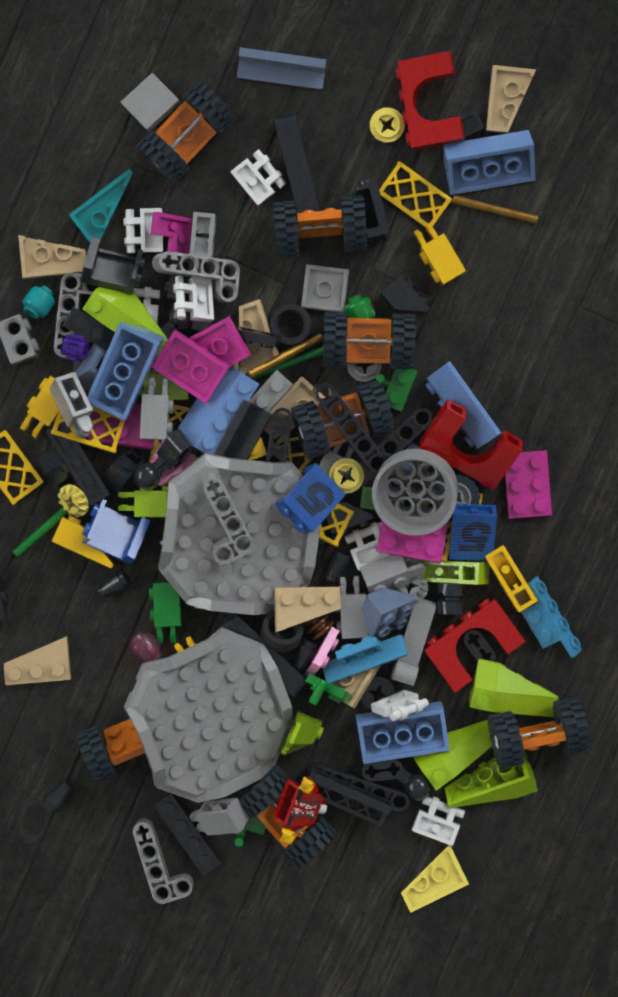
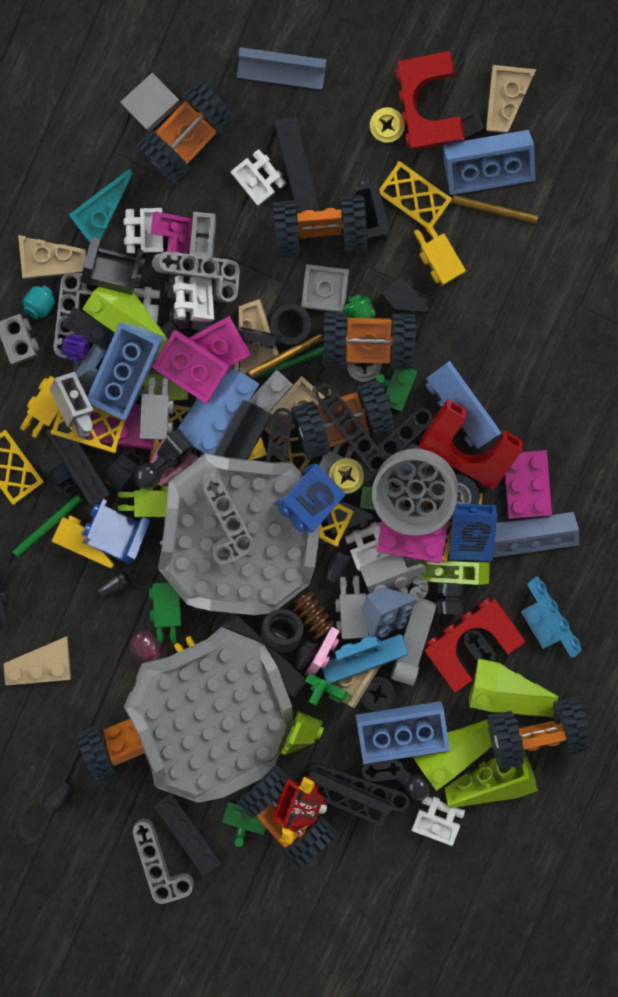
light yellow gear [58,484,89,518] -> none
light grey hinge [190,798,250,835] -> none
tan wing [274,587,341,632] -> none
white plate [371,690,429,721] -> none
light yellow wing [401,845,469,913] -> none
yellow slope [485,545,537,612] -> none
none -> sand blue panel [493,512,579,557]

